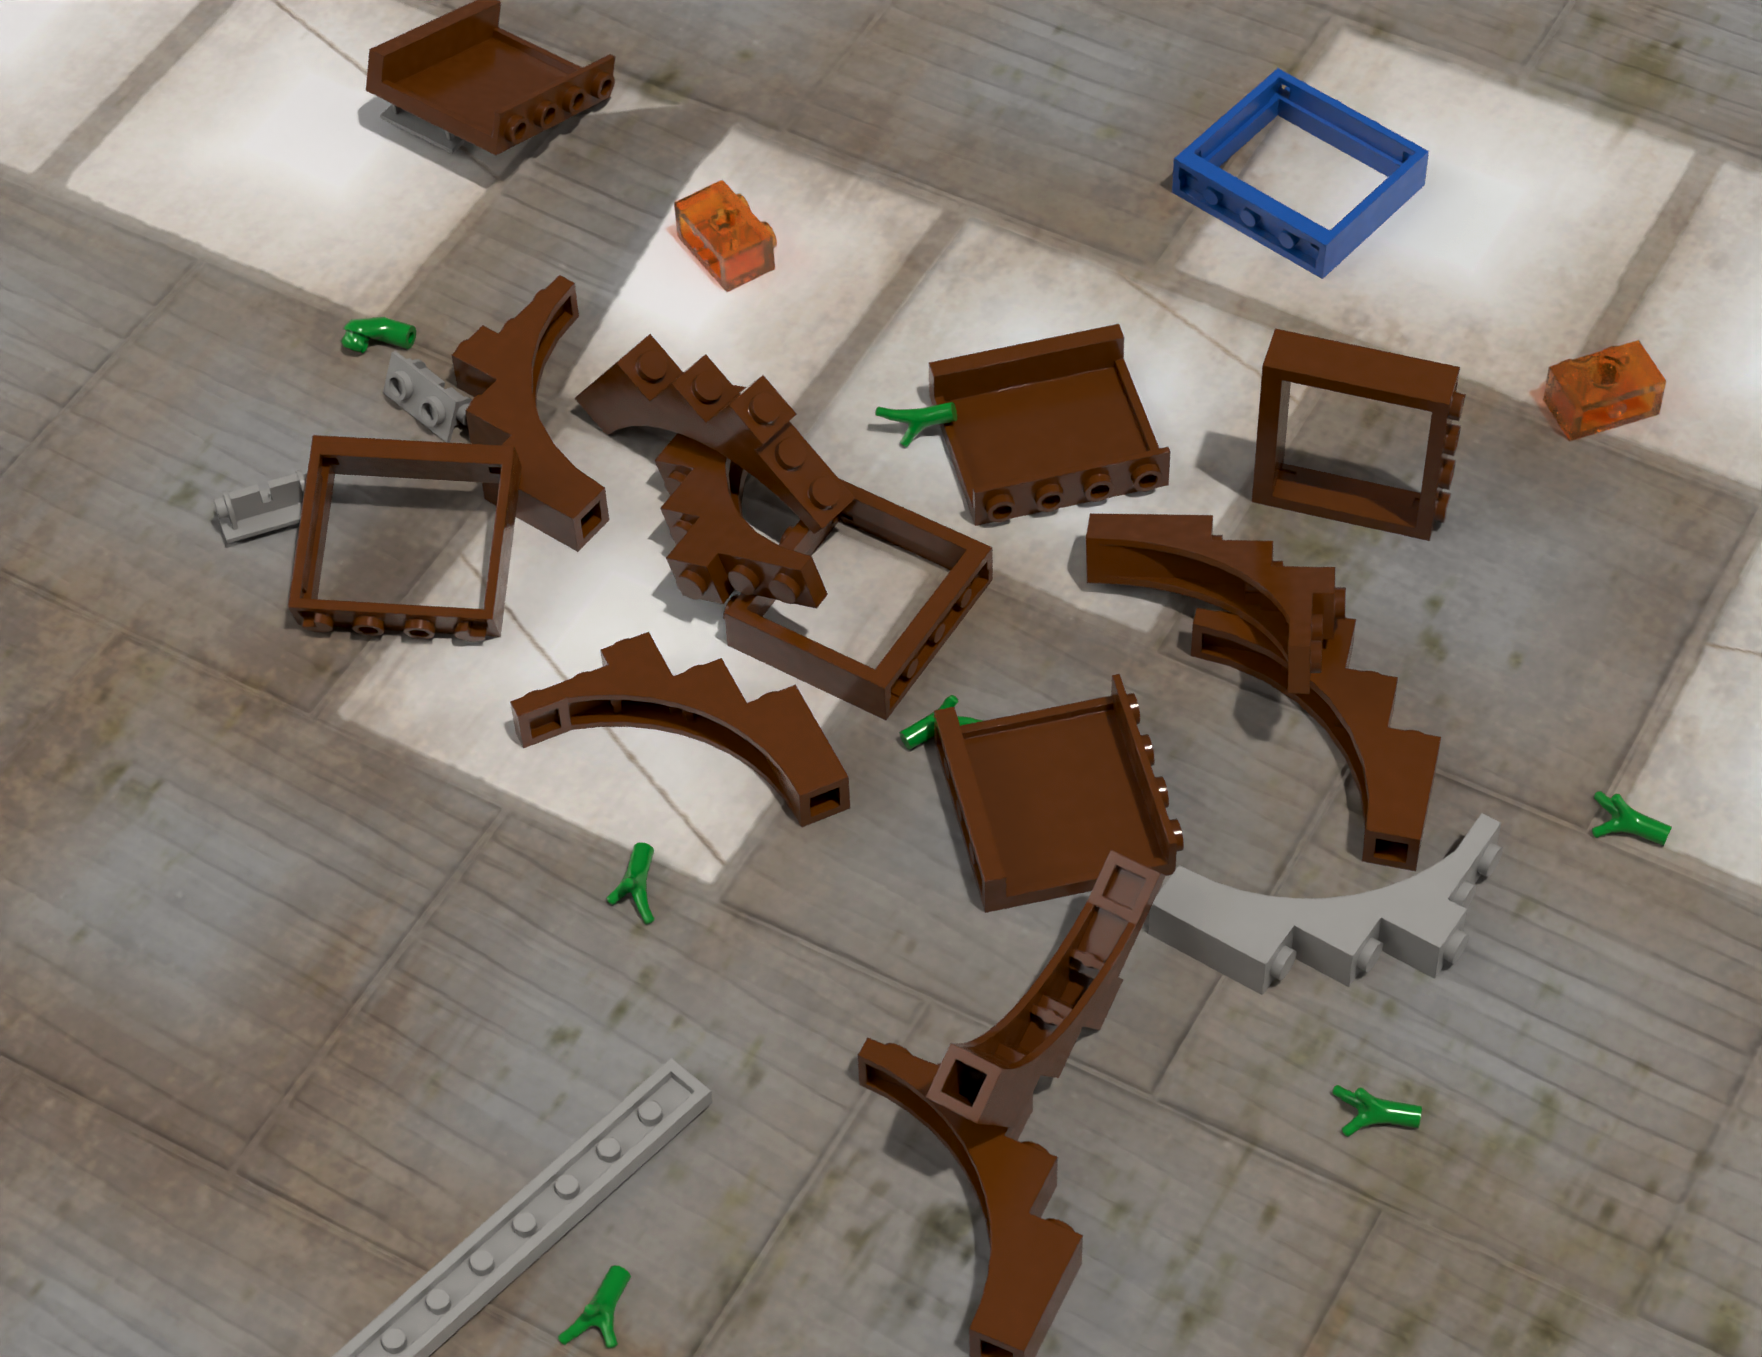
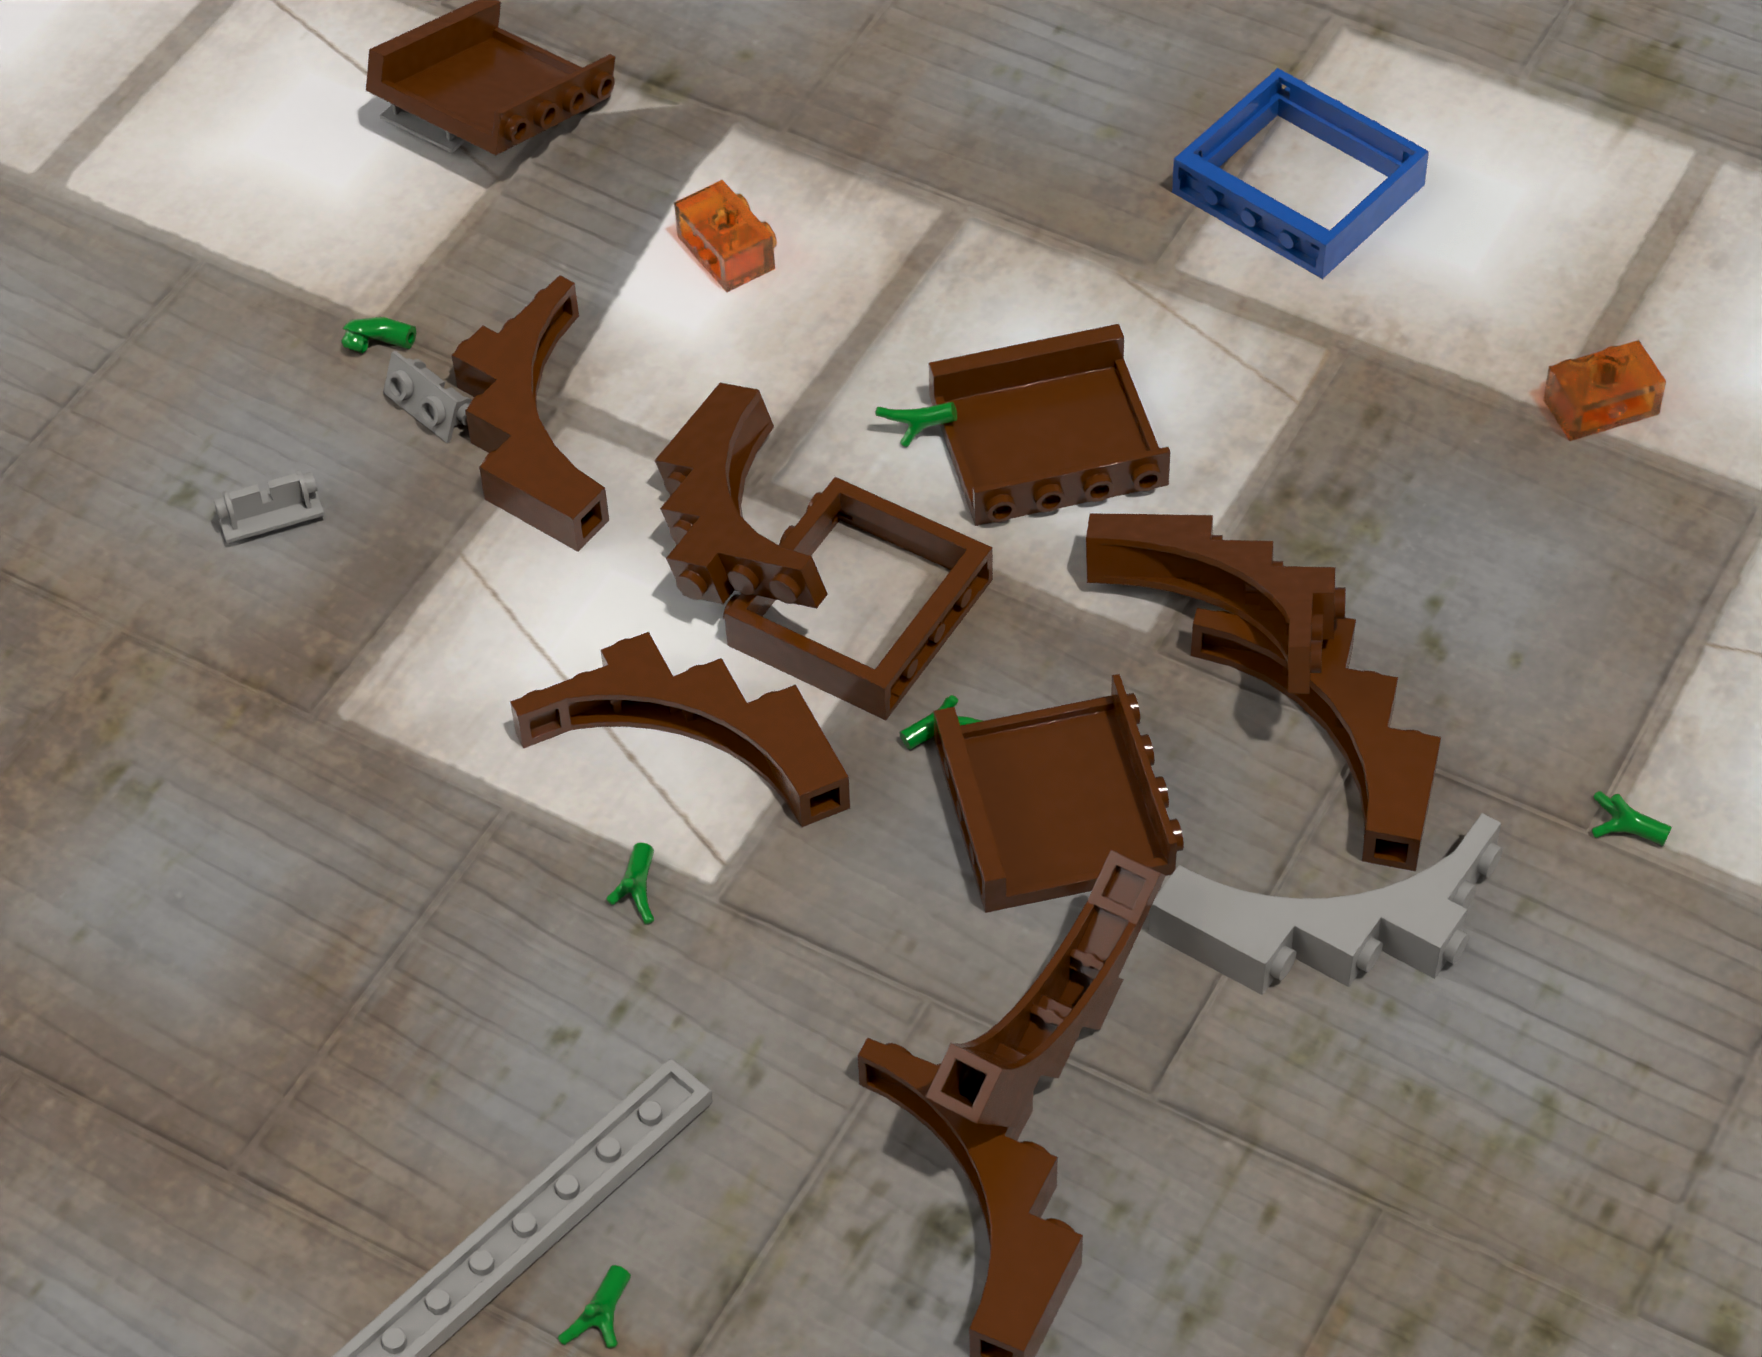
reddish brown window [288,435,522,642] -> none
reddish brown arch [575,334,855,534] -> none
reddish brown window [1251,329,1466,541] -> none
green bar [1332,1085,1422,1137] -> none

